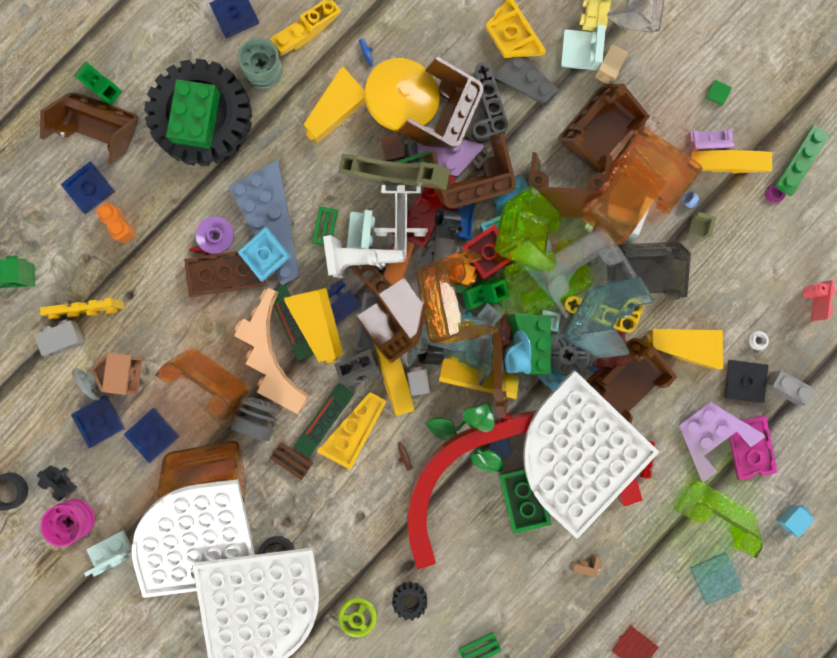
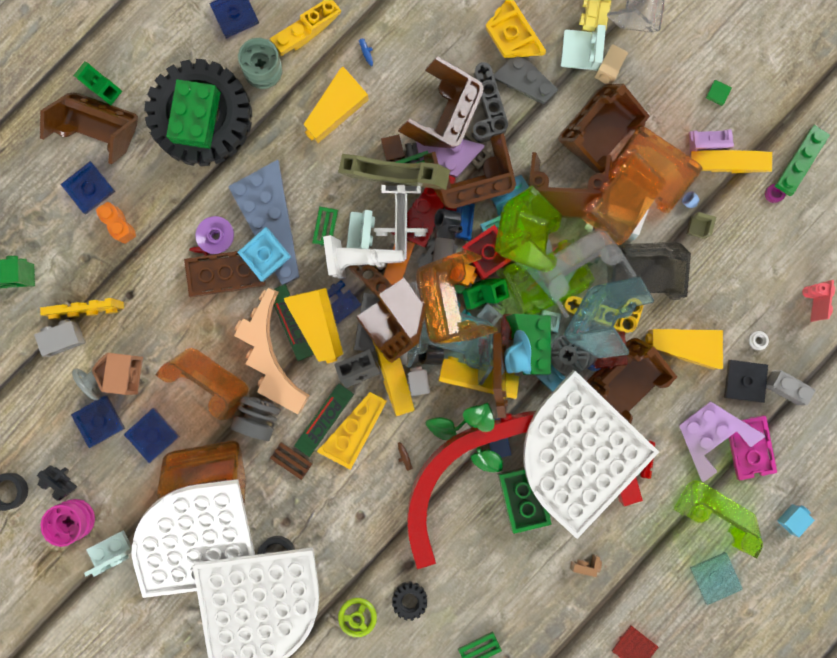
yellow dish [364,58,439,132] -> none

